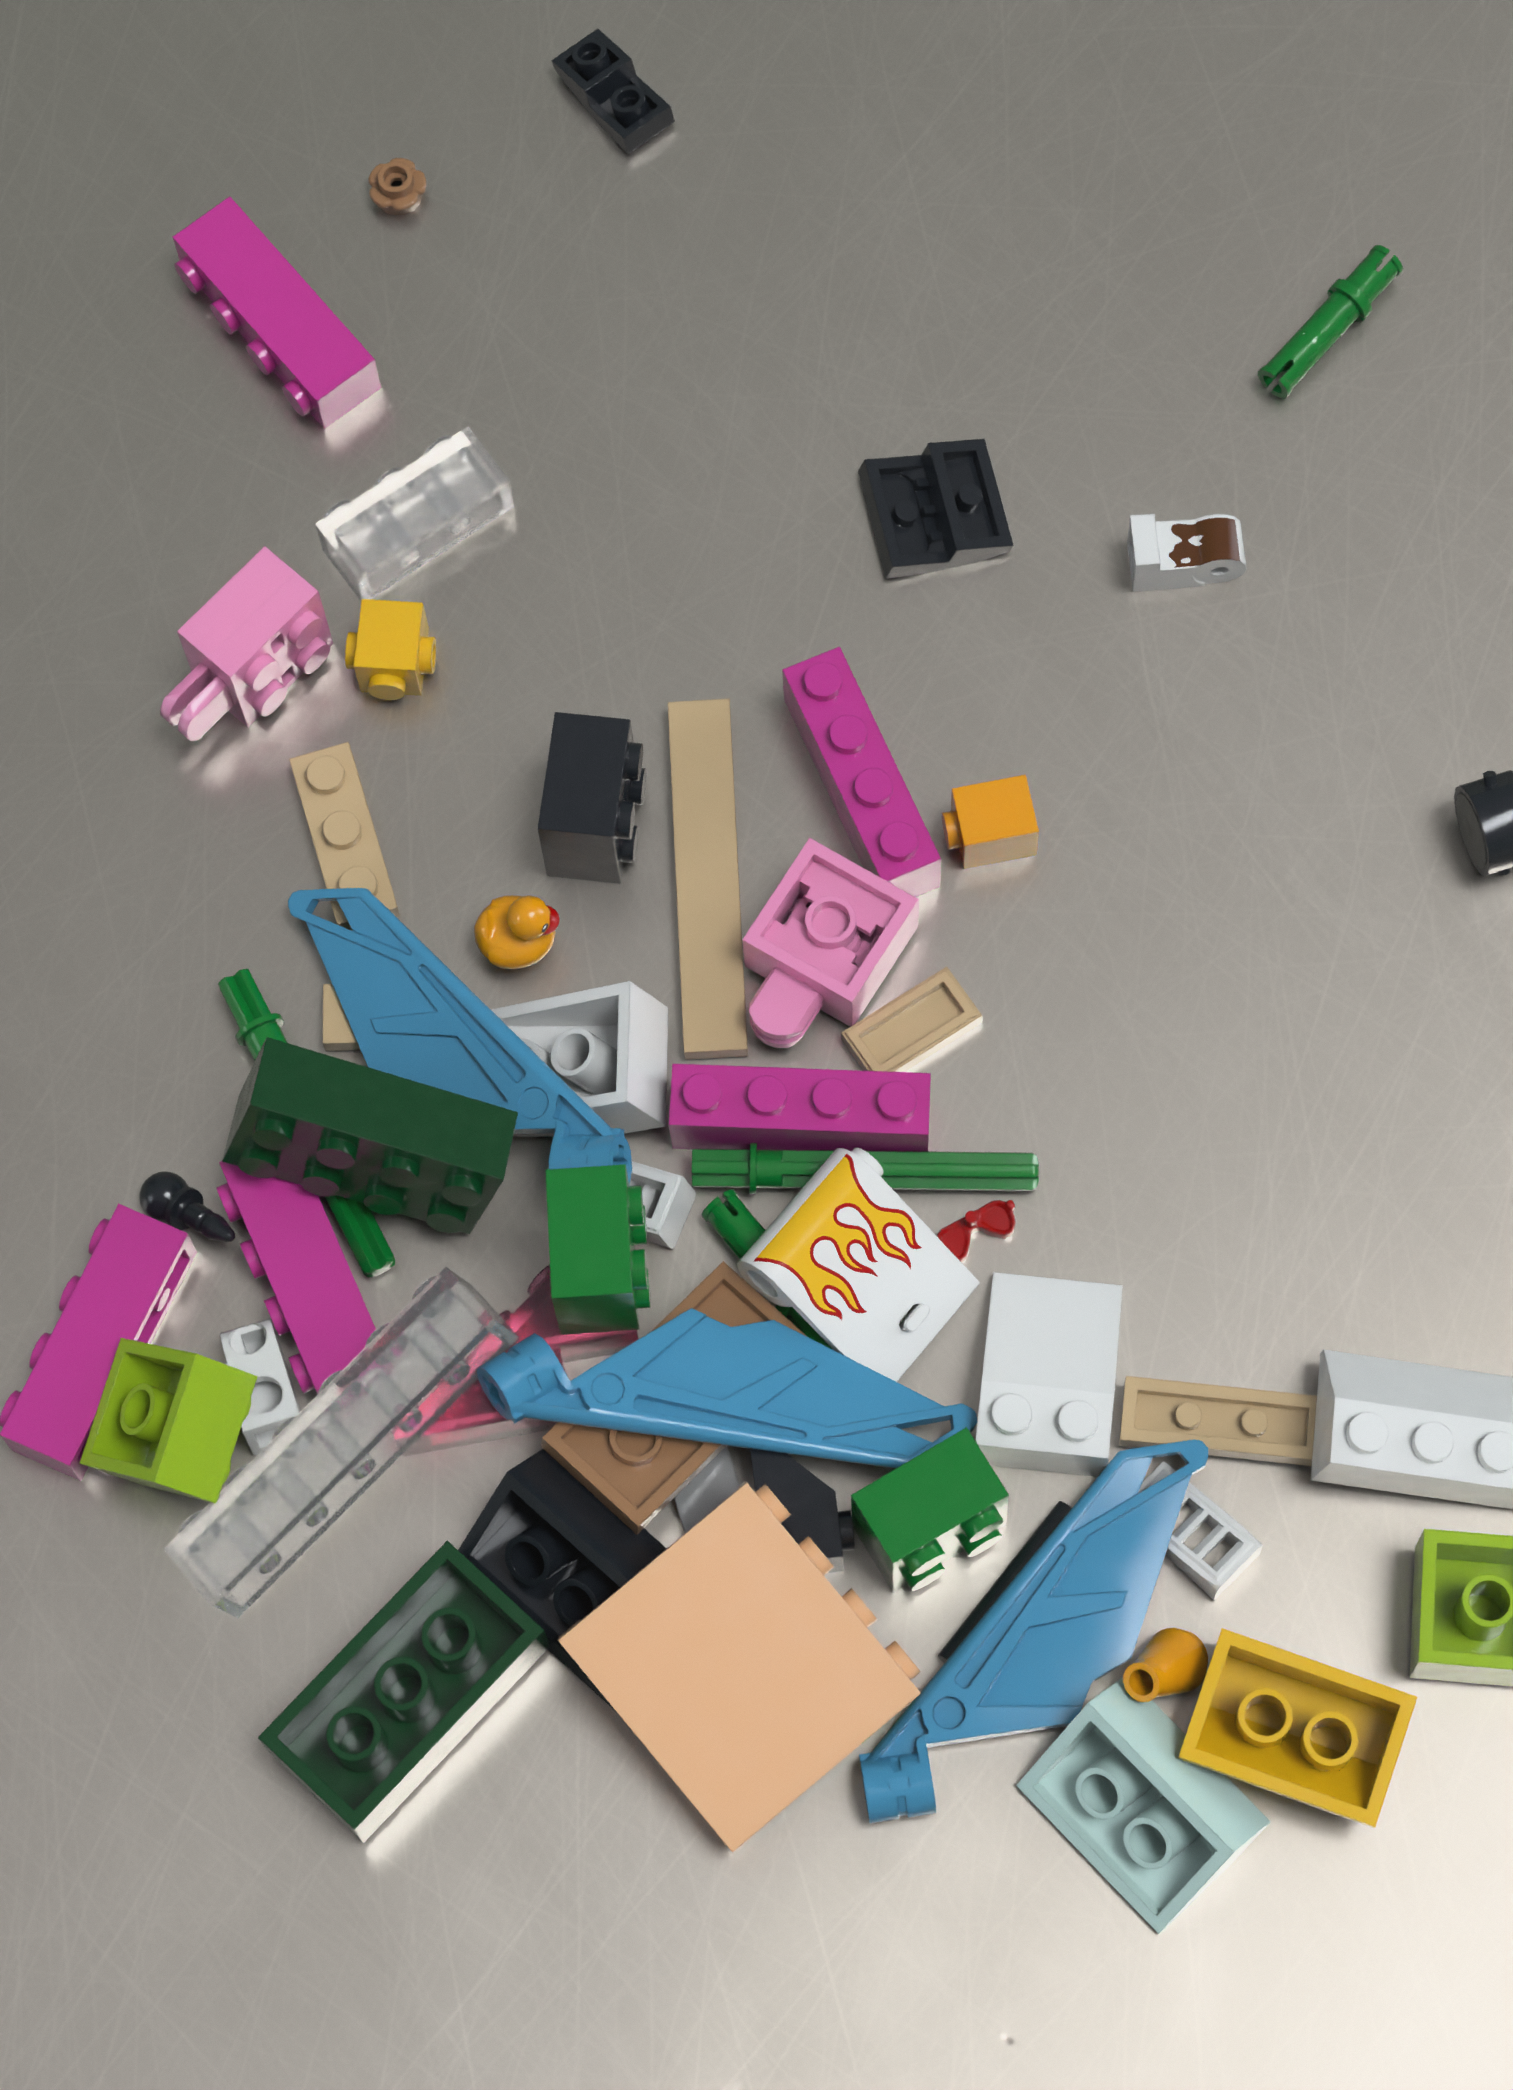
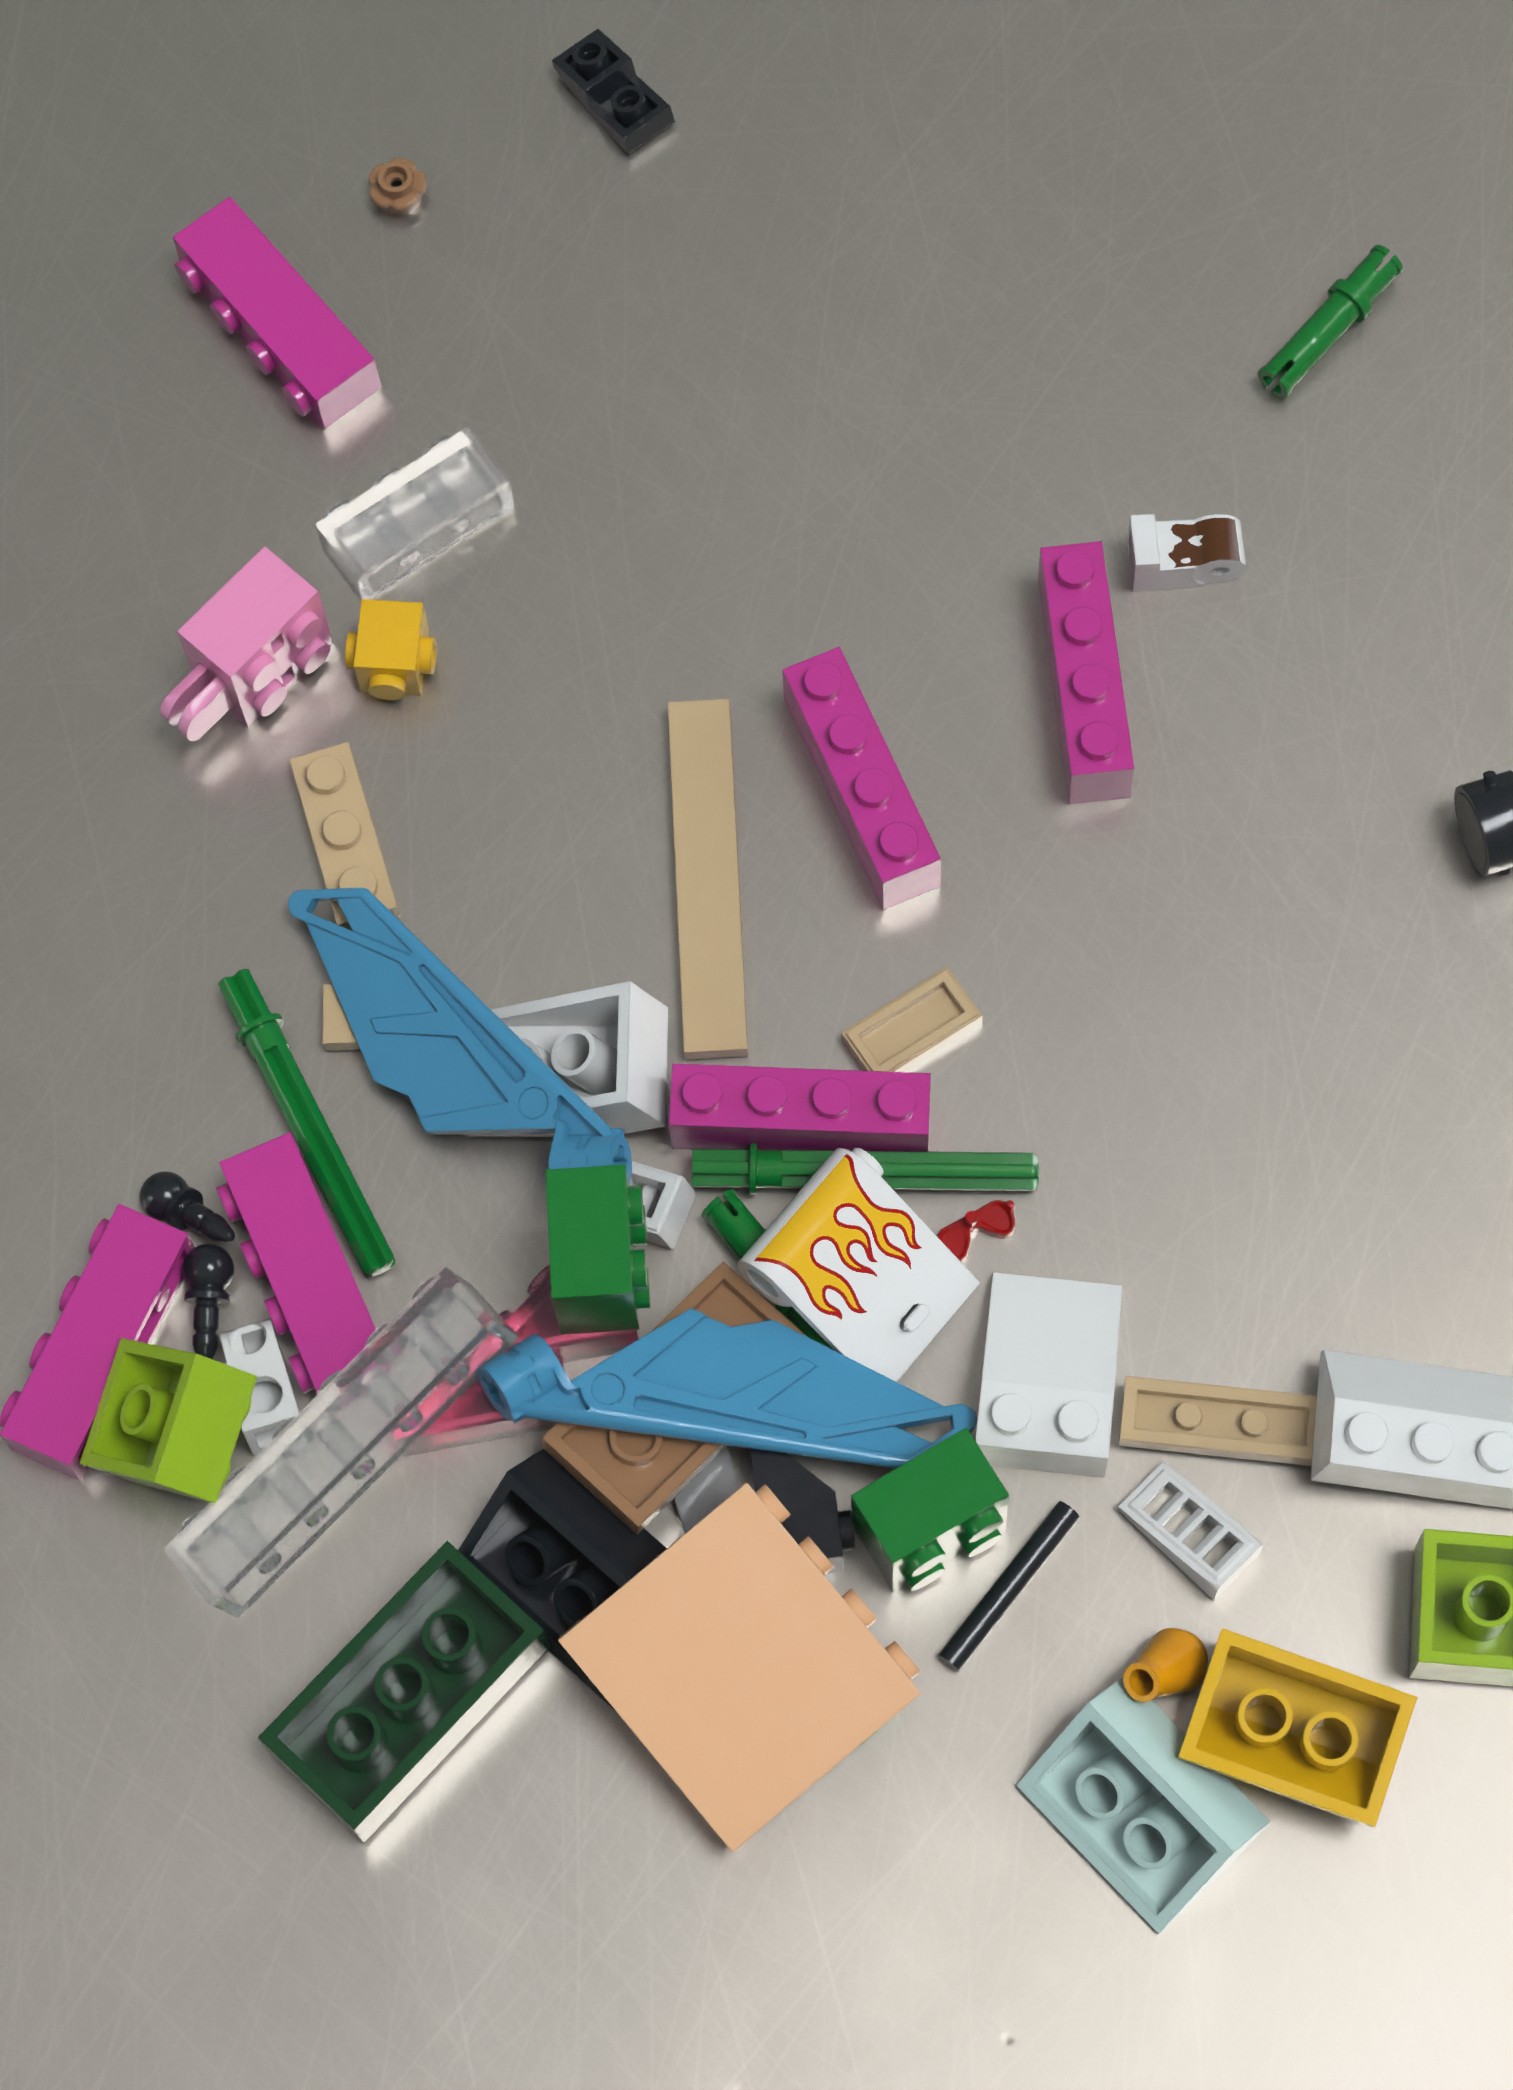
dark green brick [222,1037,518,1234] -> none
light orange animal [474,895,560,970] -> none
black brick [538,712,647,884] -> none
bright pink brick [742,838,919,1048] -> none
black slope [858,439,1014,579] -> none
dark azure wing [859,1439,1209,1823] -> none
light orange brick [942,774,1039,869] -> none
none -> black bar [182,1244,234,1359]
none -> dark pink brick [1038,541,1135,805]

